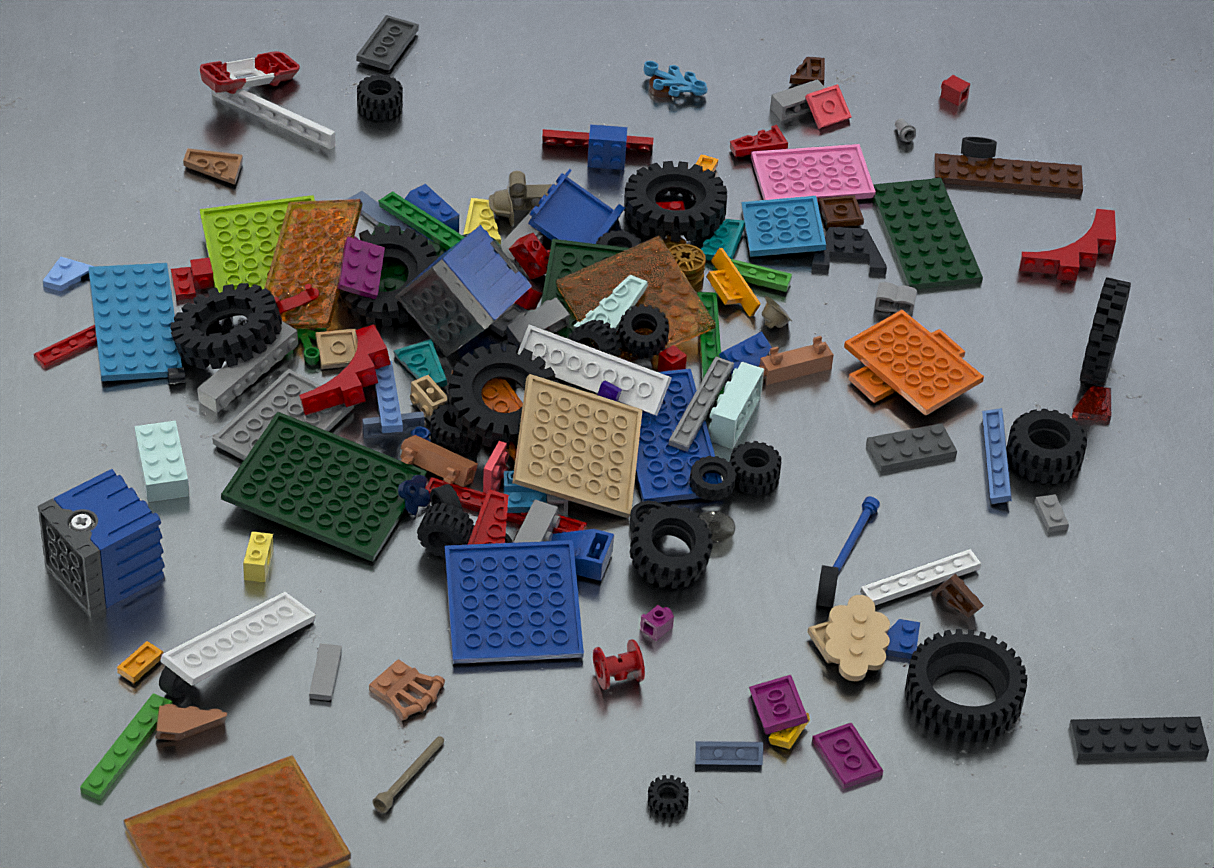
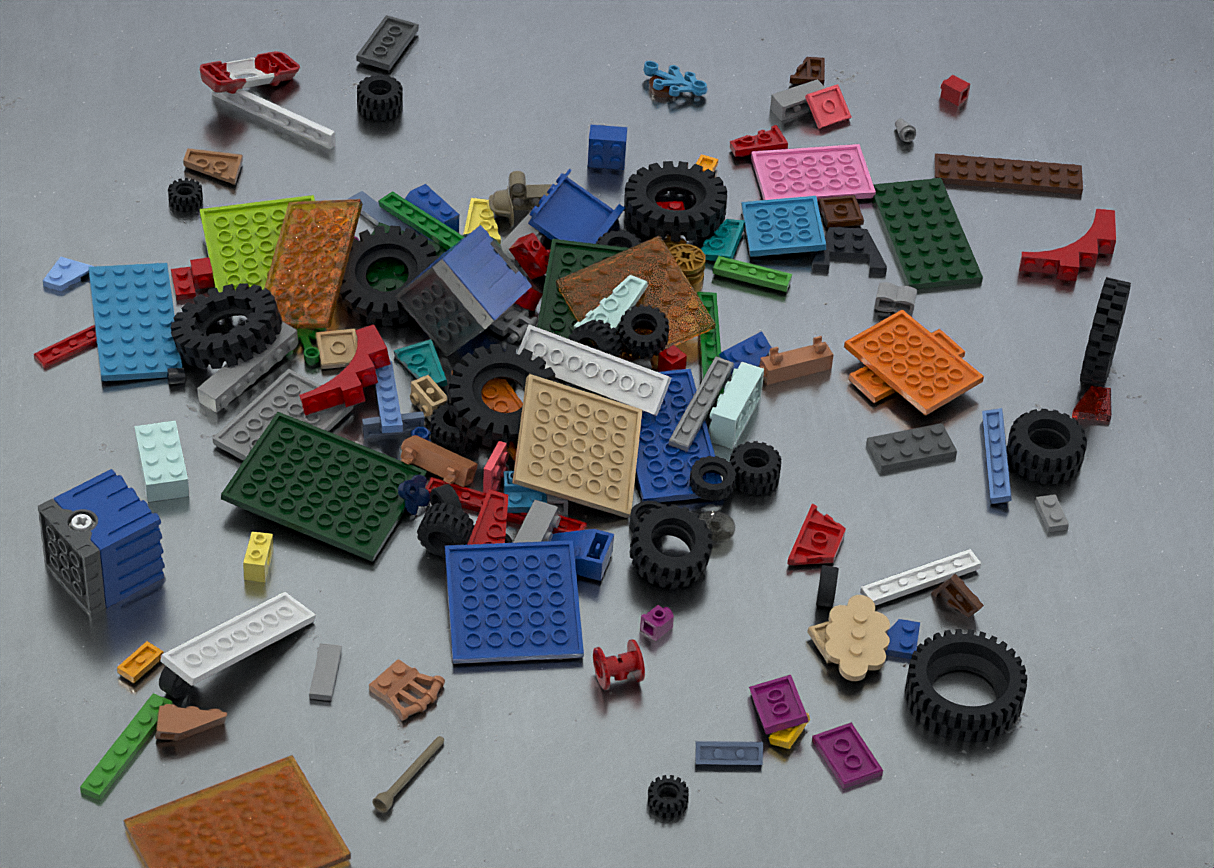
red piece [274,284,319,314] -> none
magenta plate [338,237,385,299] -> none
light grey brick [507,298,570,350] -> none
red plate [542,129,654,152] -> none
dark purple plate [597,380,622,402] -> none
light orange bracket [706,248,761,317] -> none
dark tan piece [761,296,792,329] -> none
blue piece [833,496,880,572] -> none
black tyre [961,137,997,158] -> none
black plate [1069,716,1209,760] -> none
none -> black tyre [168,178,203,212]
none -> red wing [787,504,846,565]

